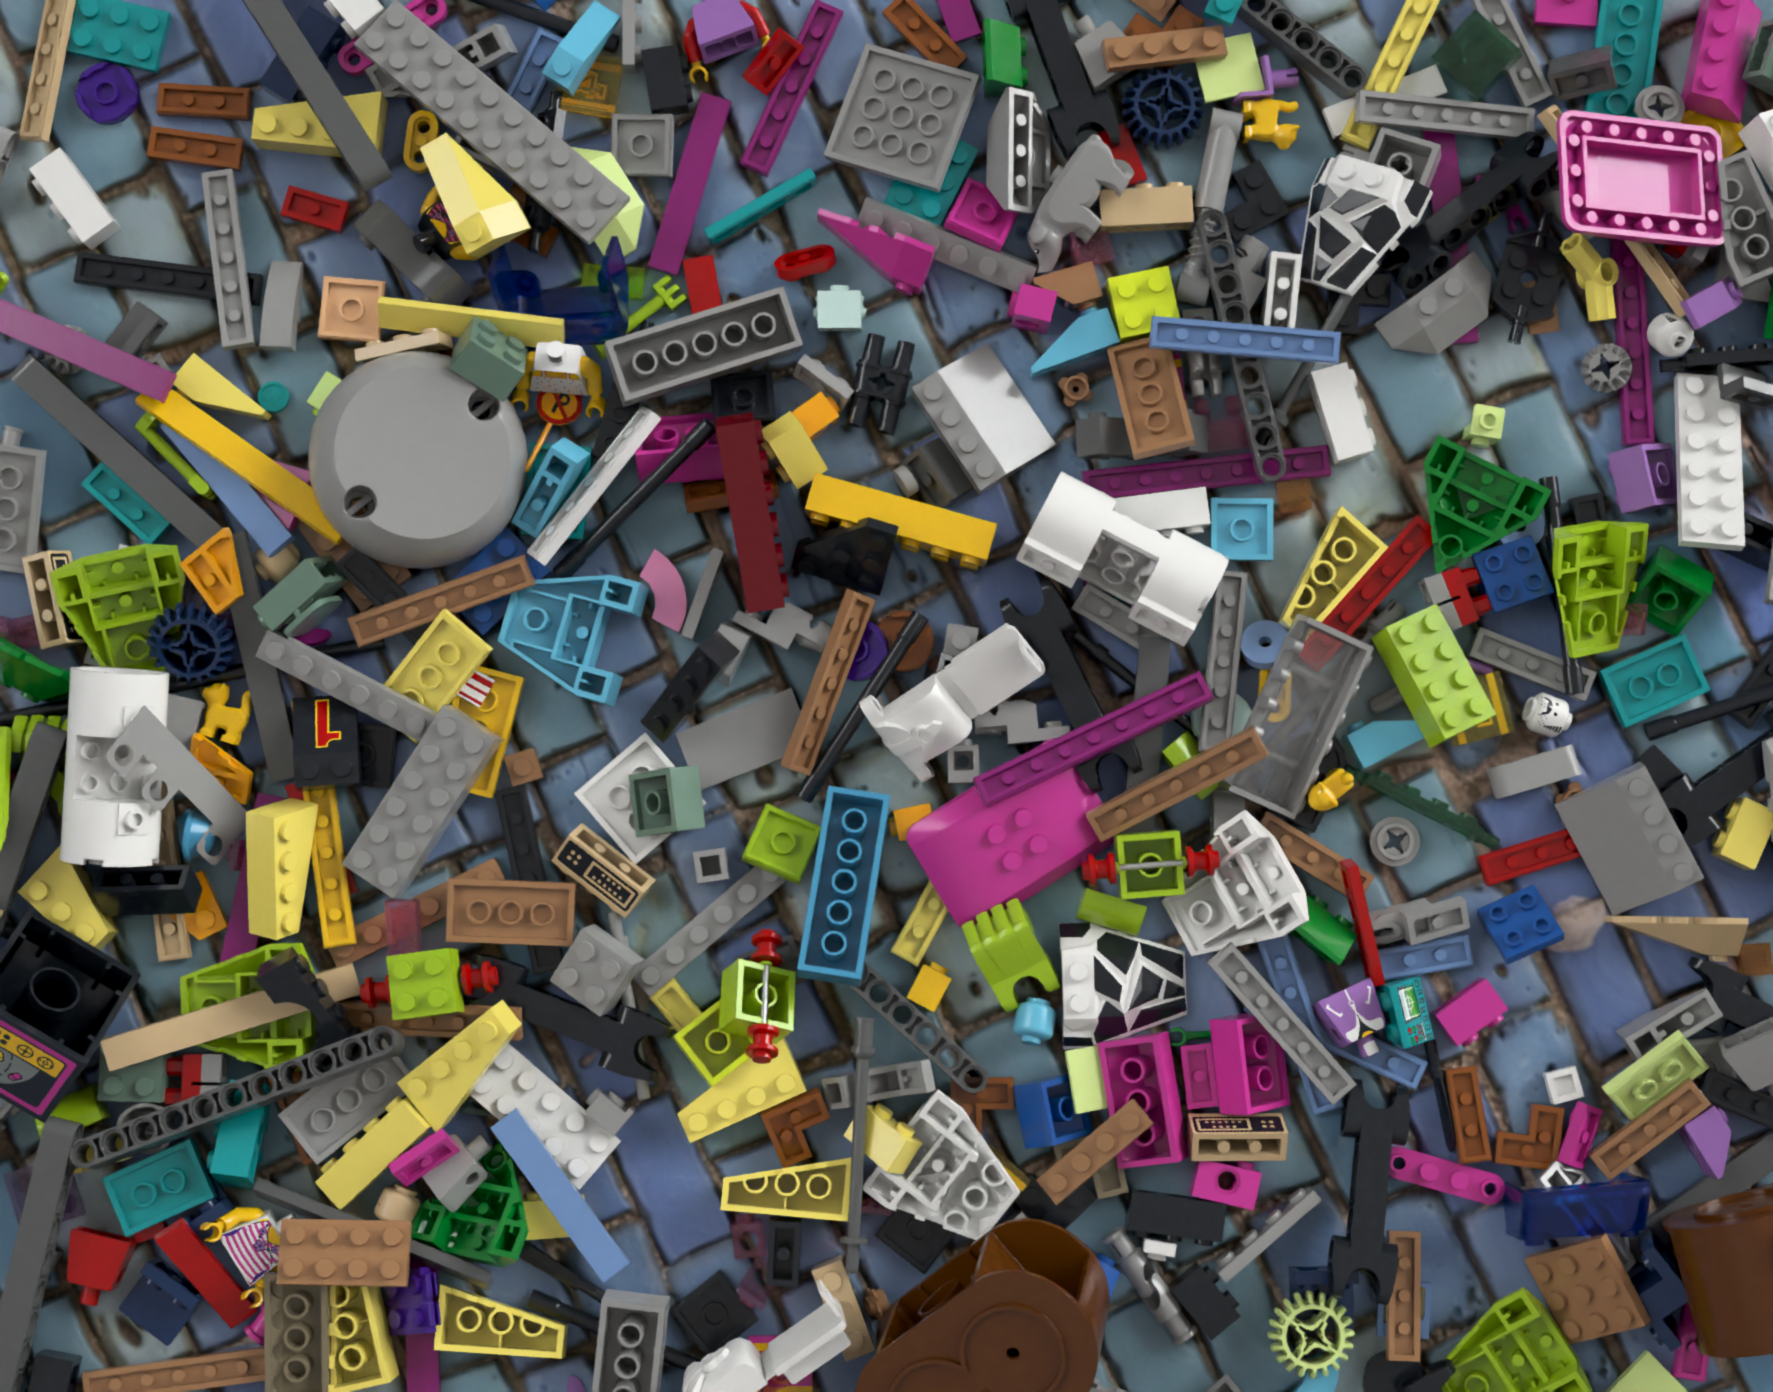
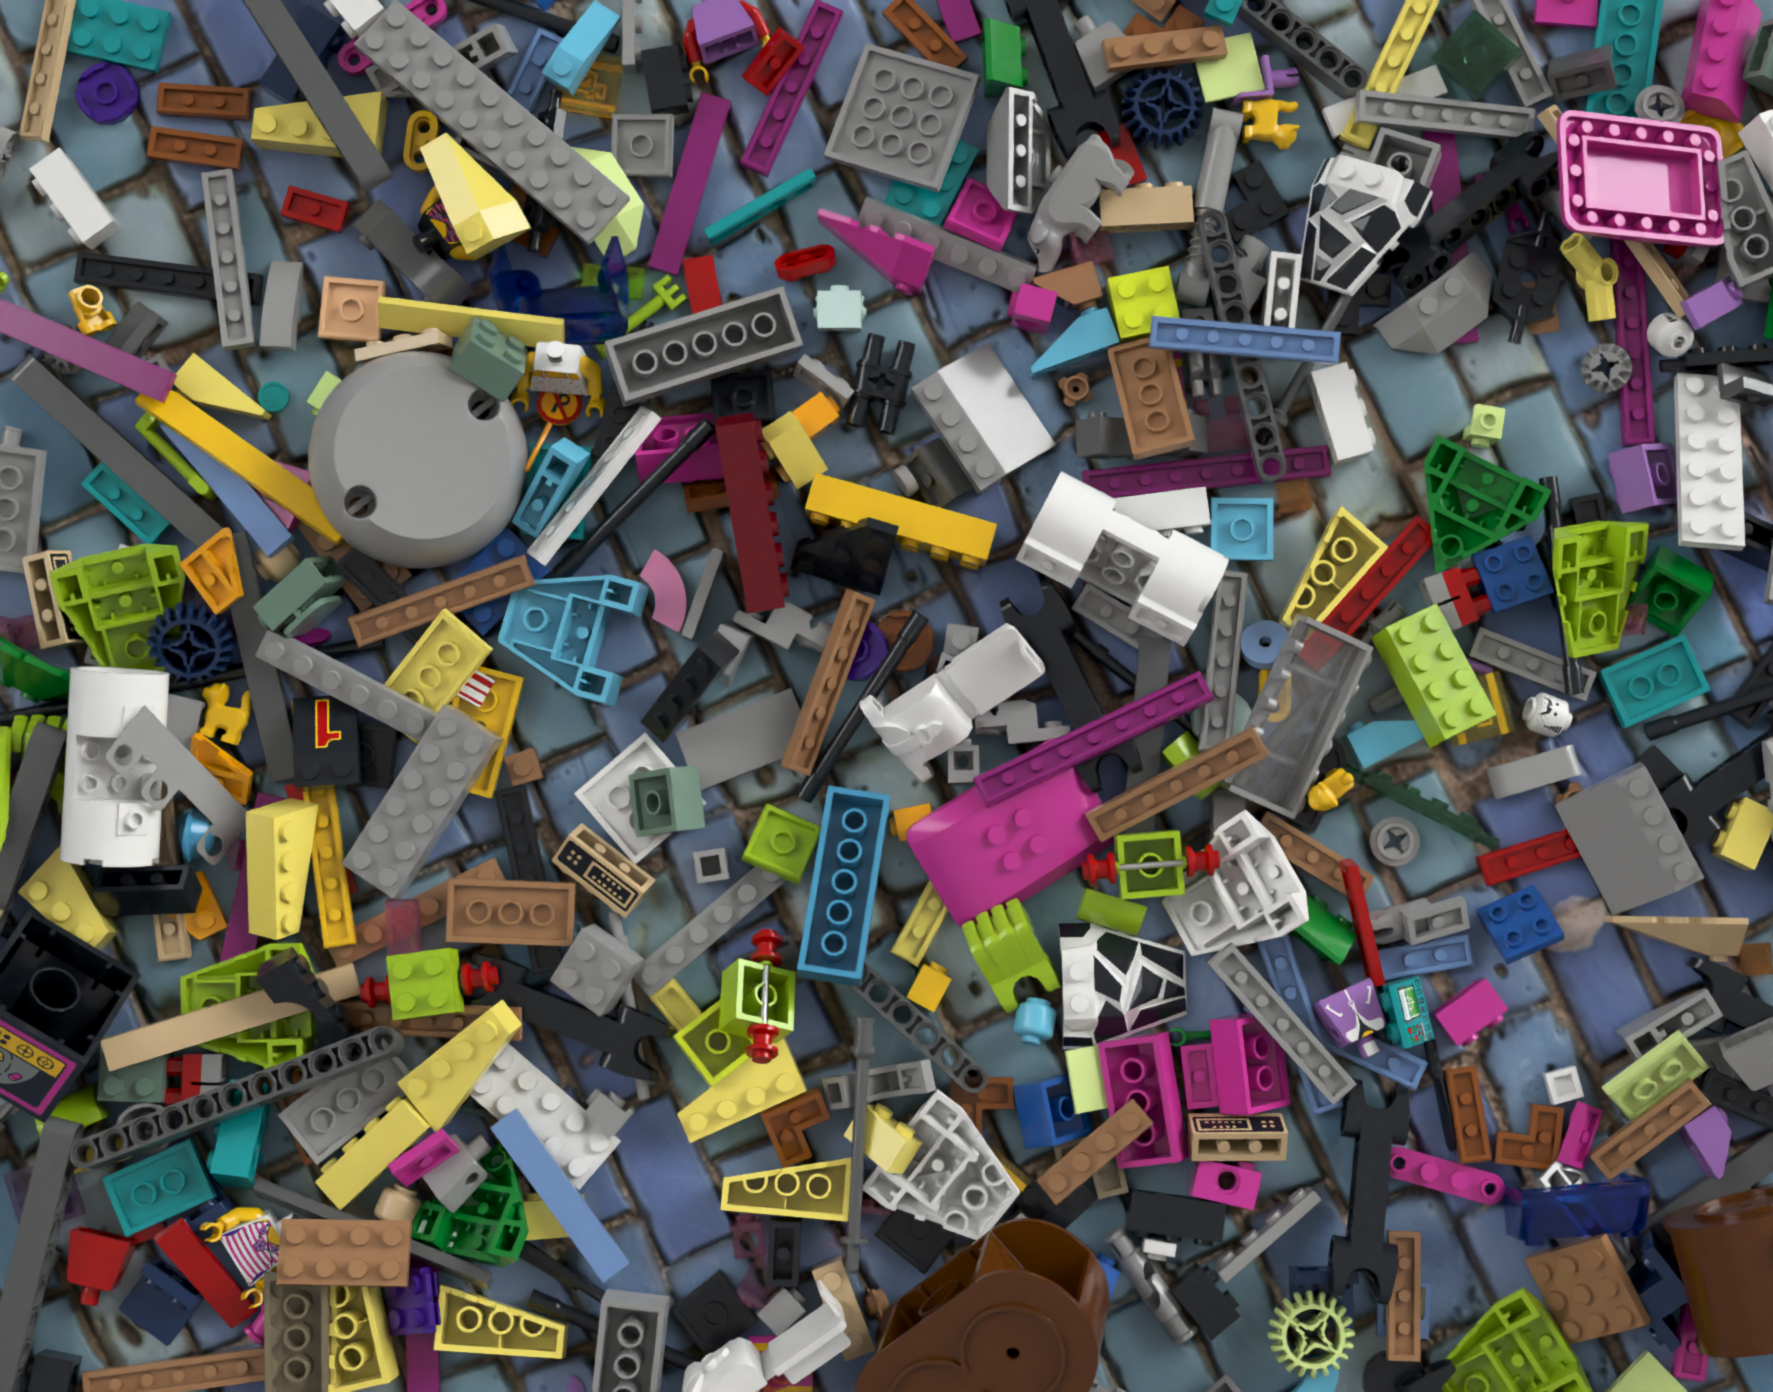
none -> yellow plate [68,285,117,337]
none -> light grey brick [757,1286,807,1337]

